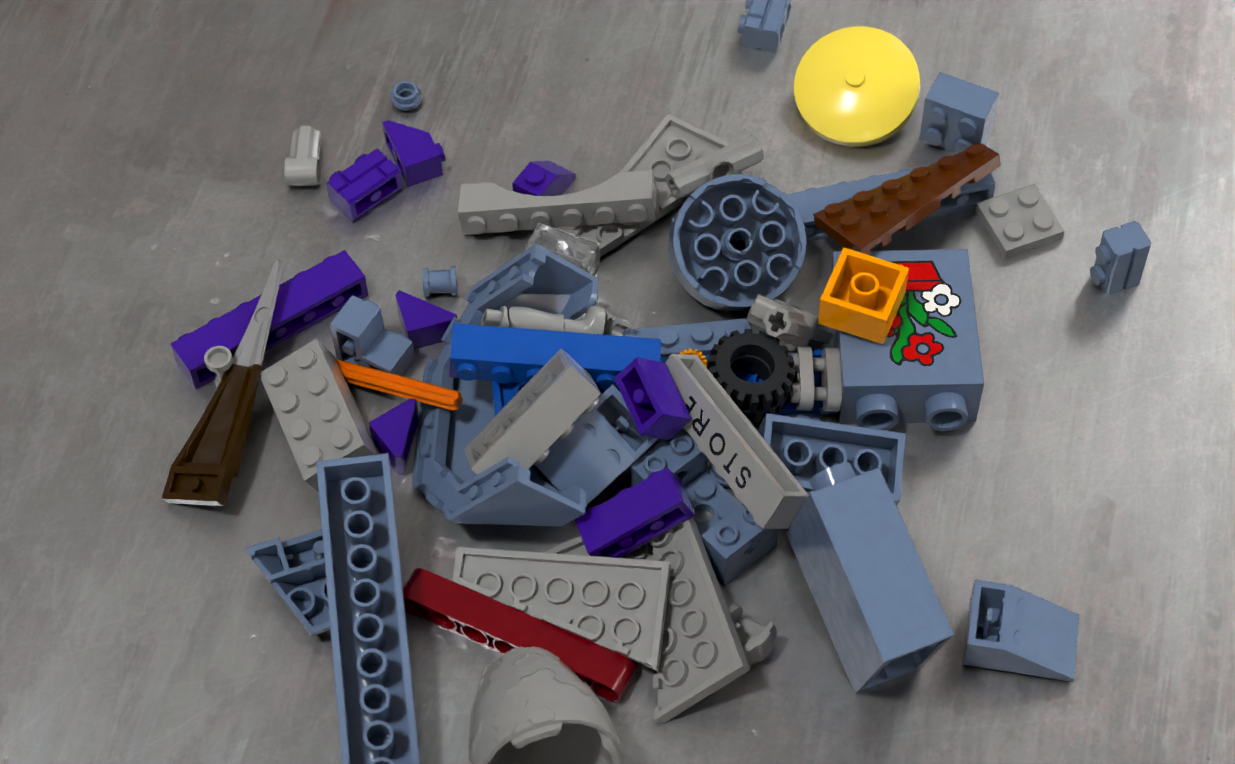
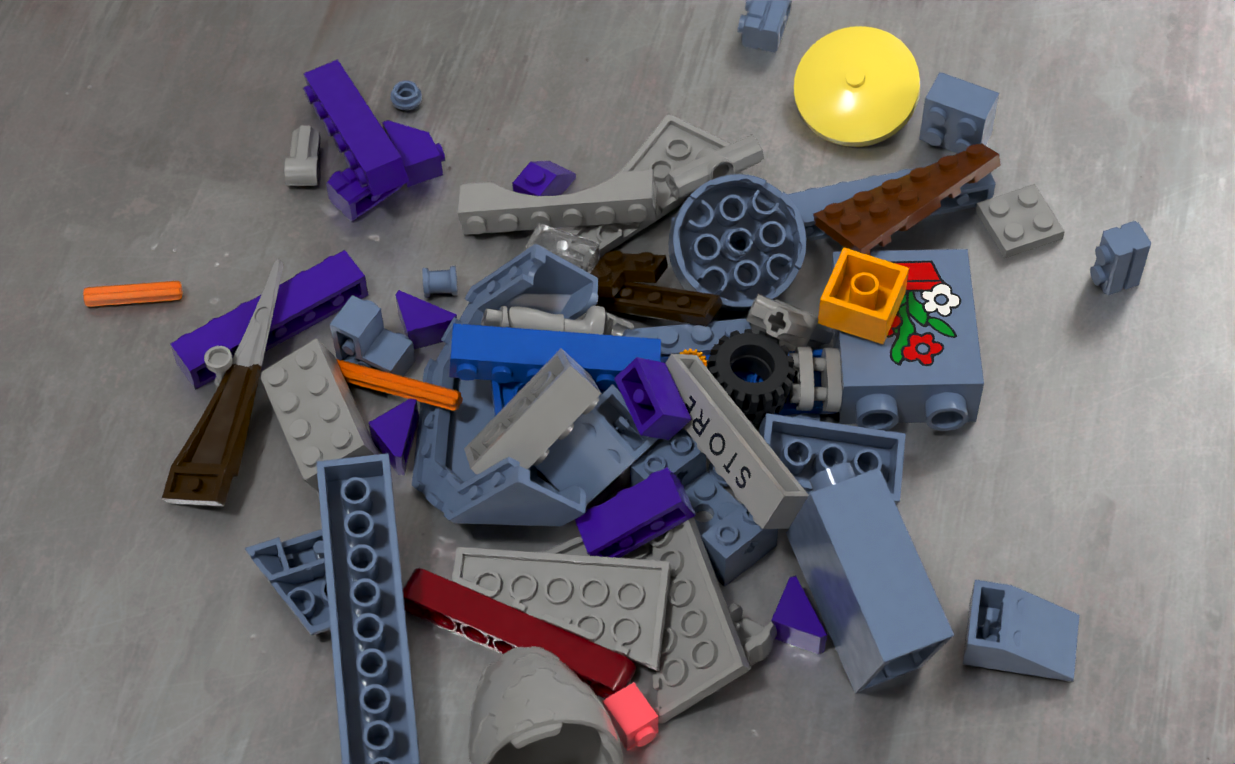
none -> orange axle [83,281,183,307]
none -> dark purple brick [303,59,409,197]
none -> dark brown plate [590,251,668,298]
none -> dark brown tile [596,282,723,326]
none -> coral brick [602,682,658,751]
none -> dark purple slope [771,575,827,654]

